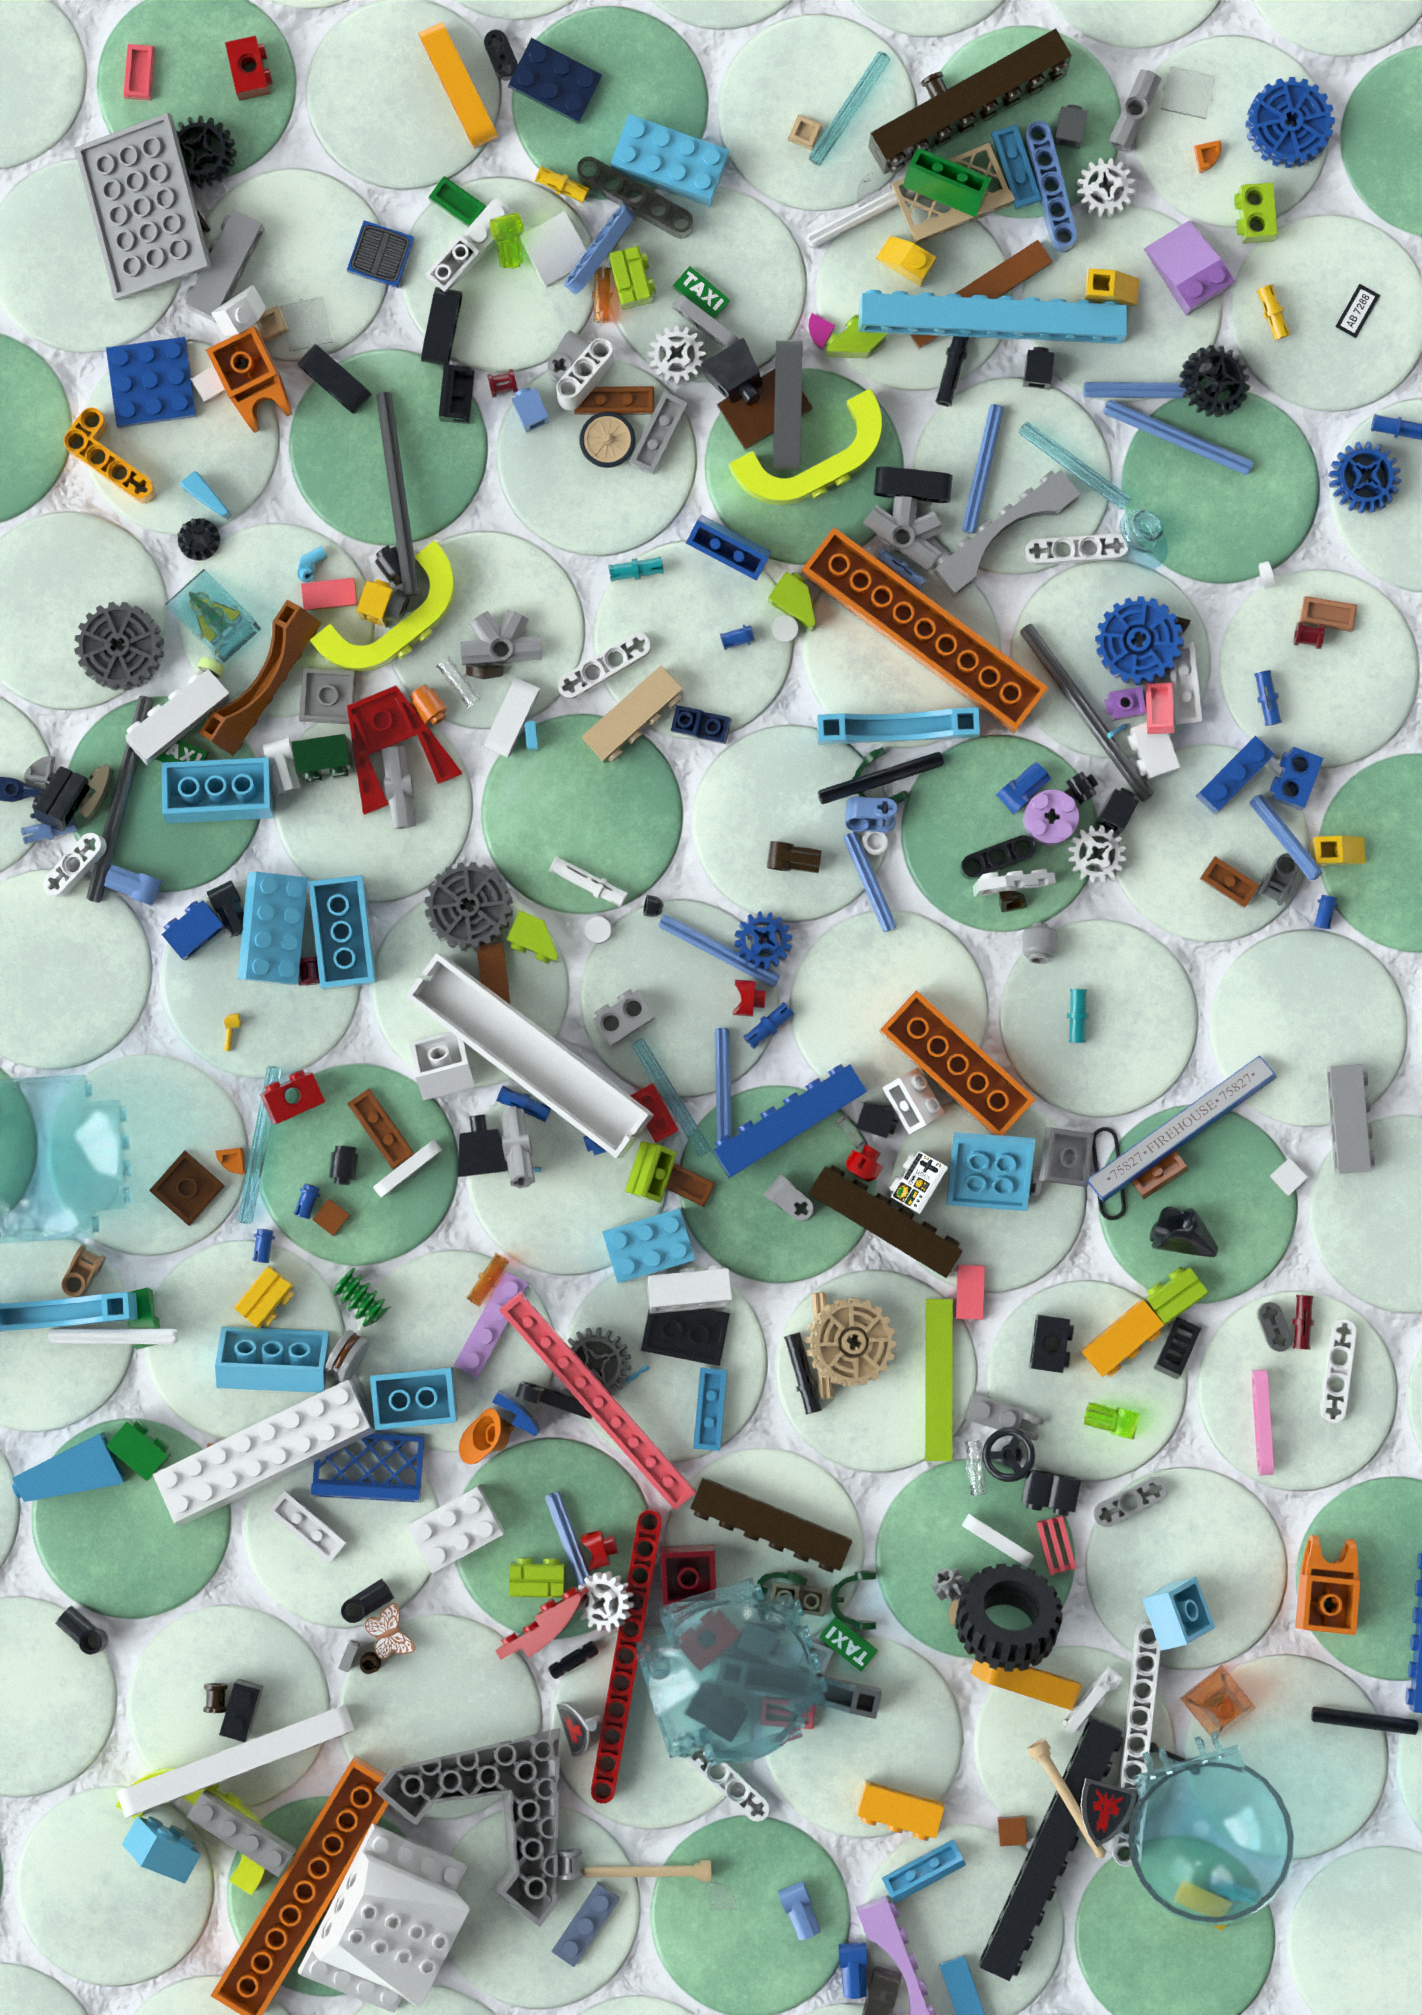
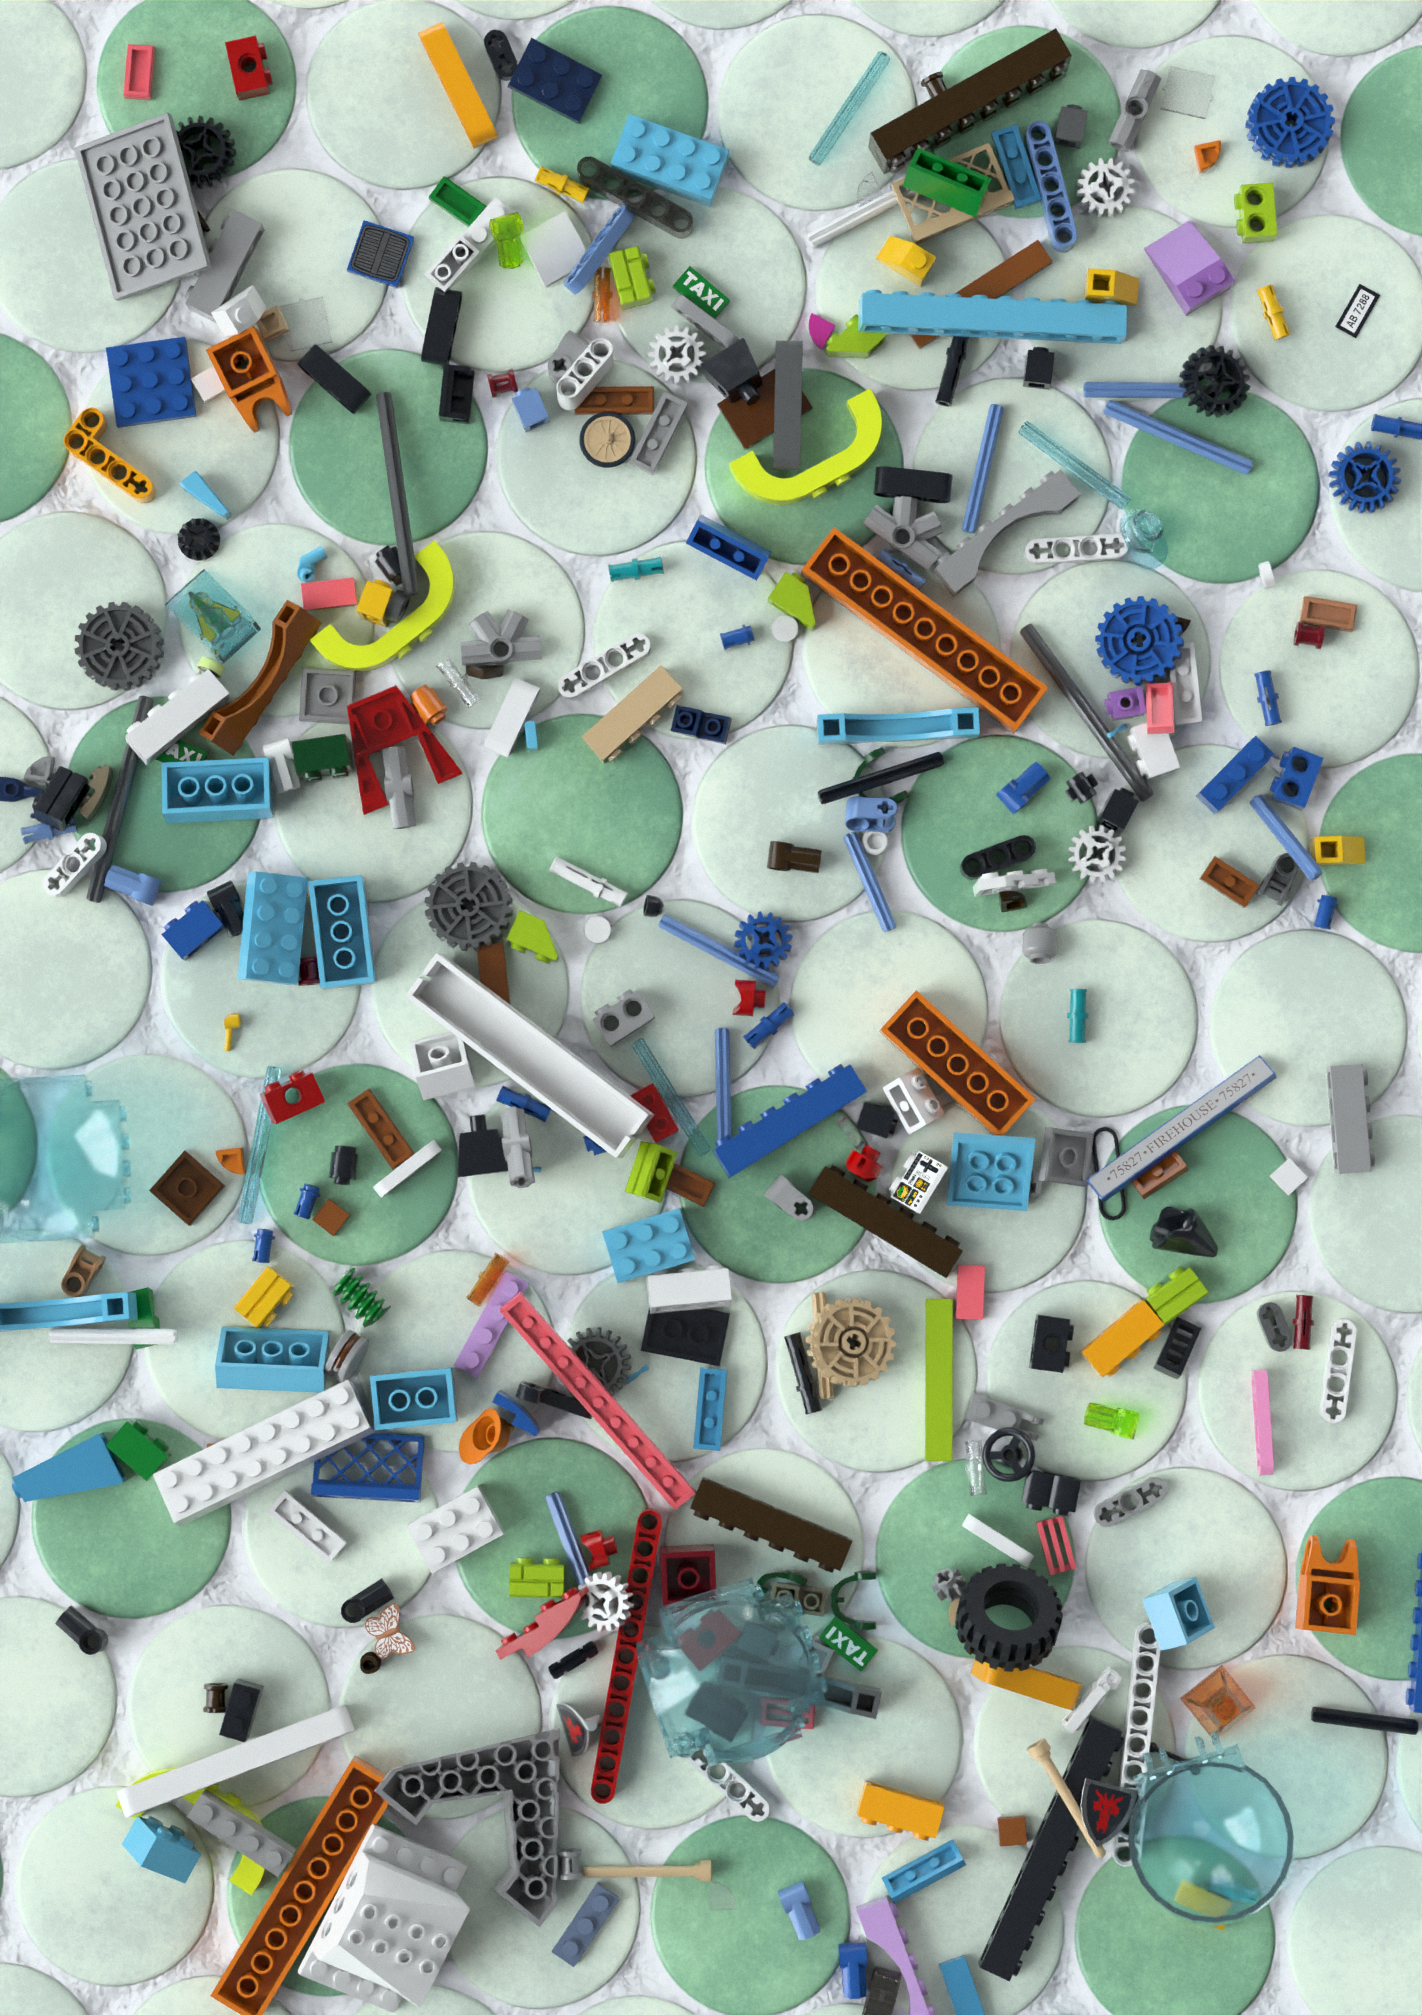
light grey tile [338,1640,360,1672] -> none
tan tile [788,114,823,151] -> none
lavender brick [1023,790,1079,846] -> none

